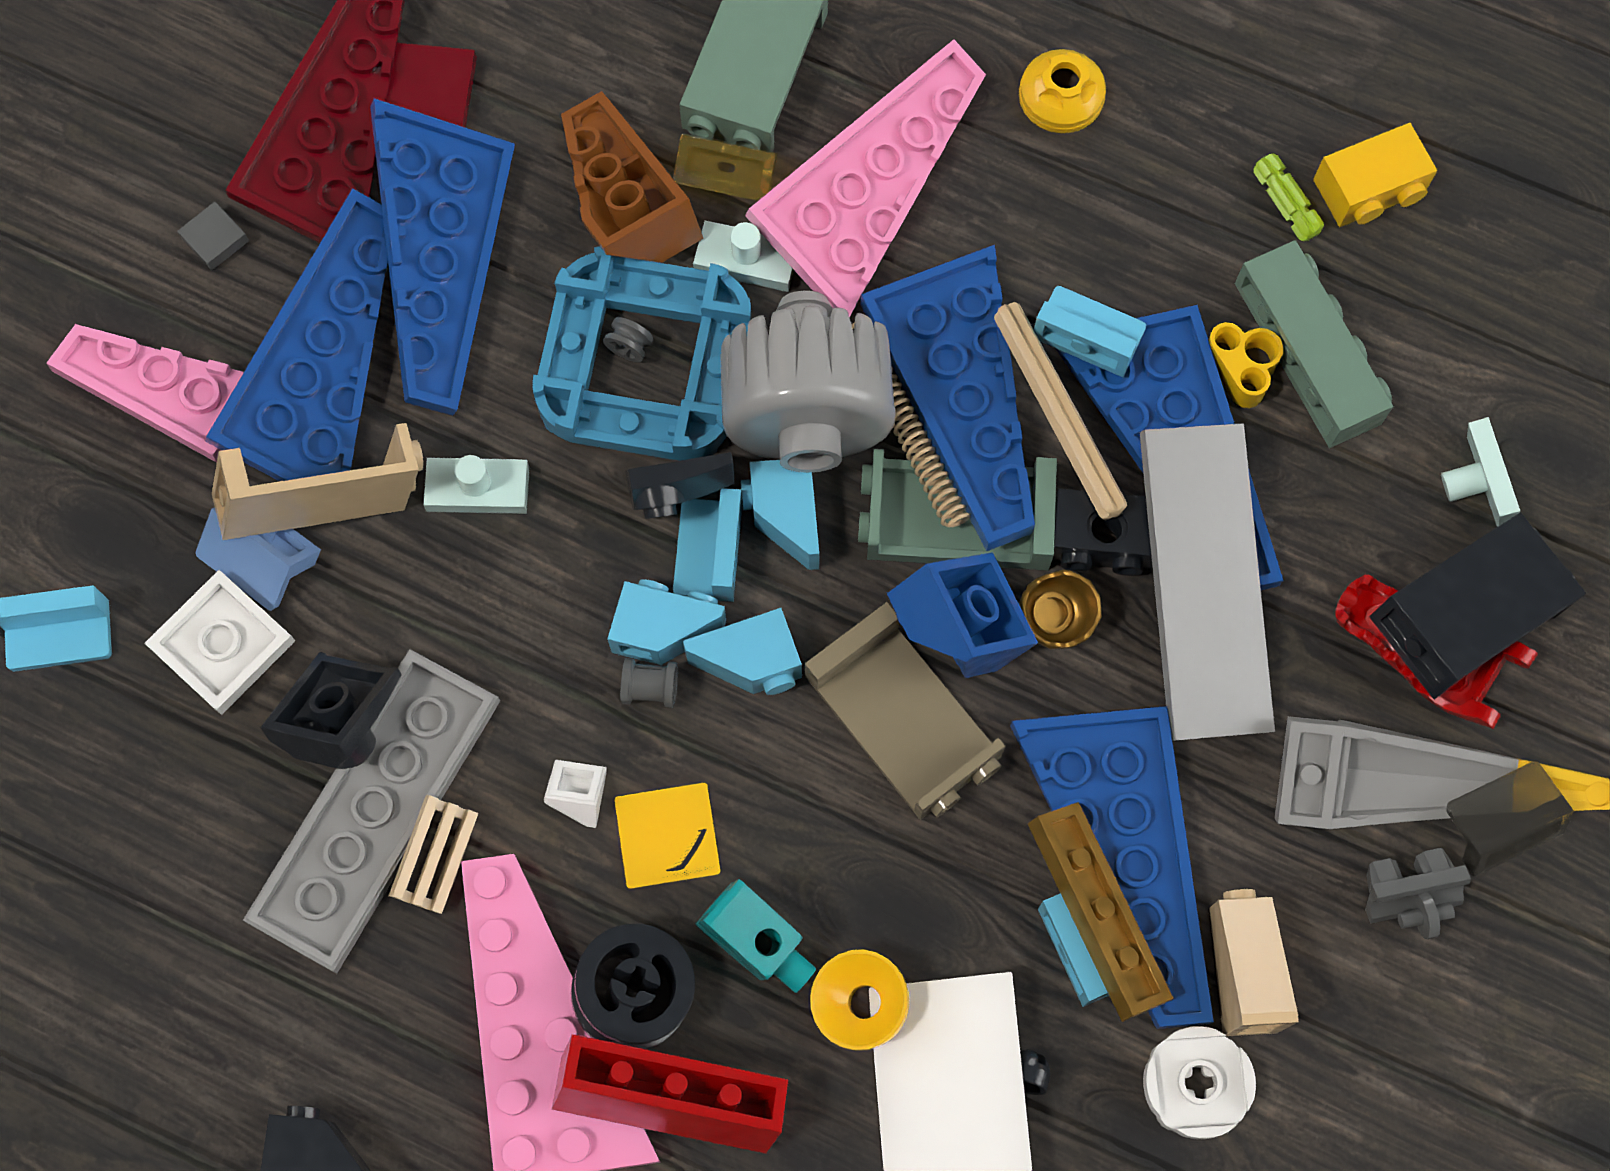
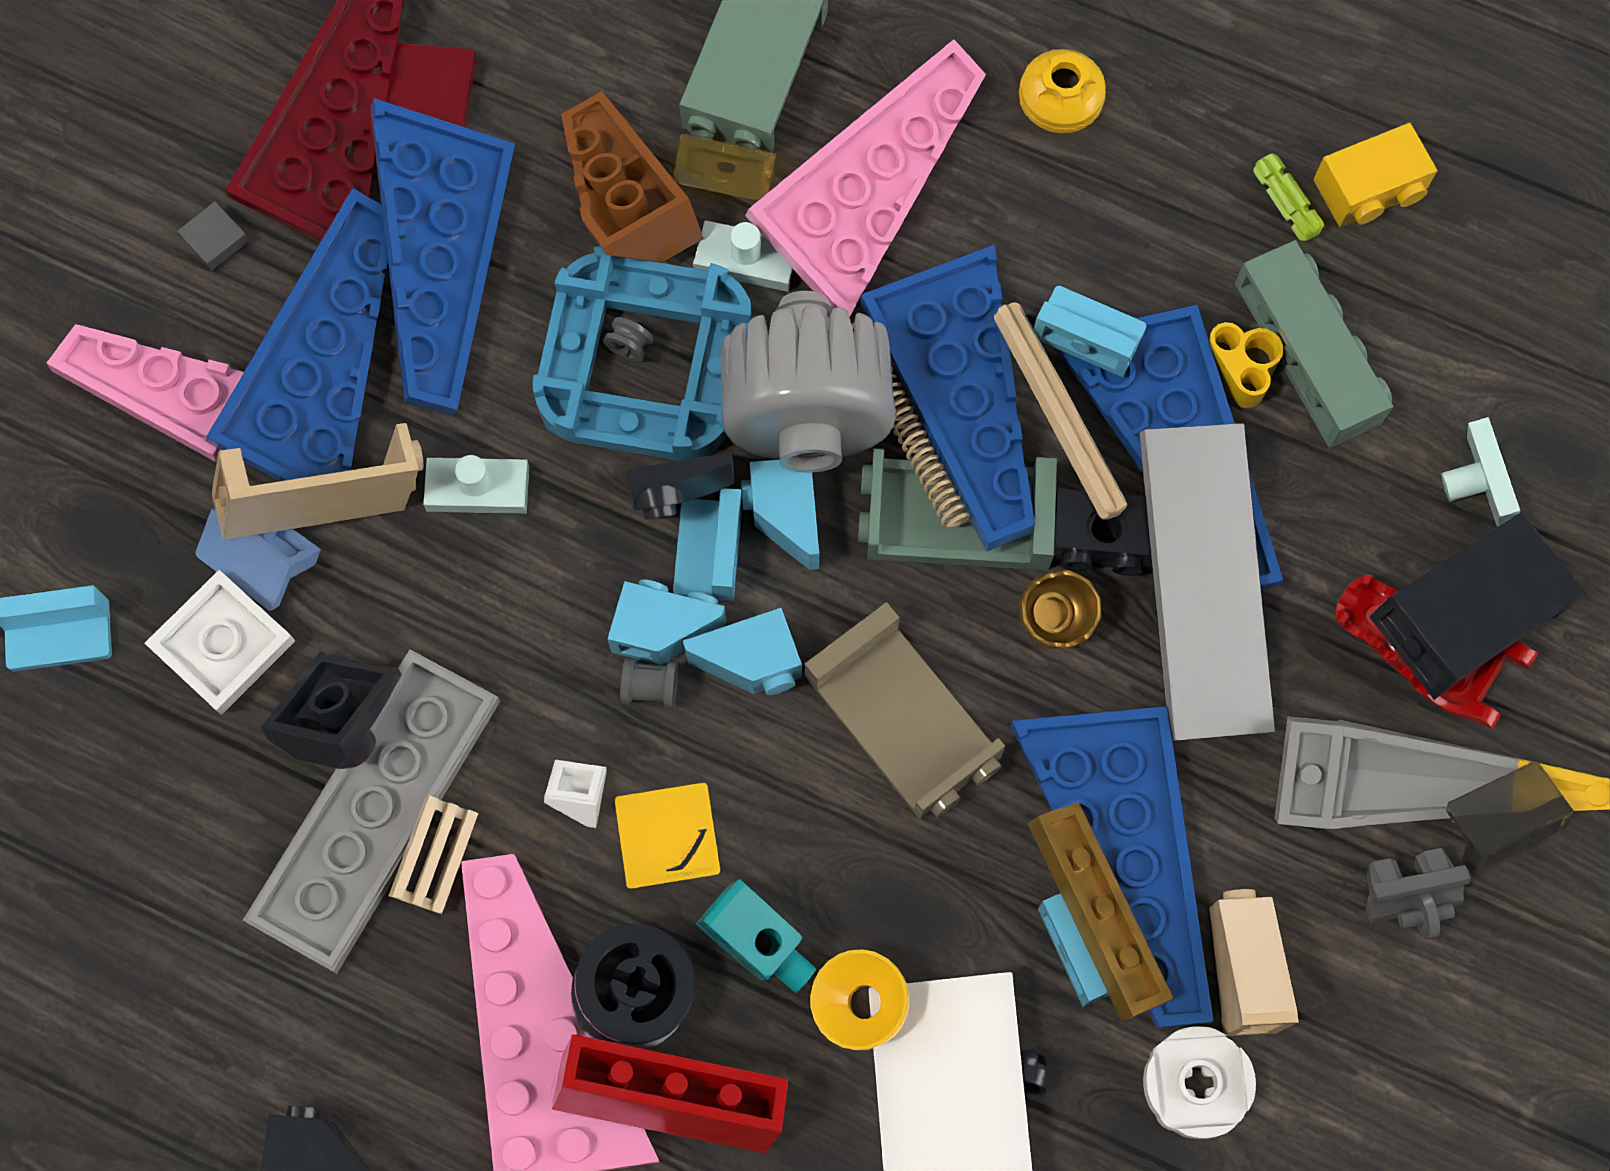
blue slope [887,552,1038,678] -> none

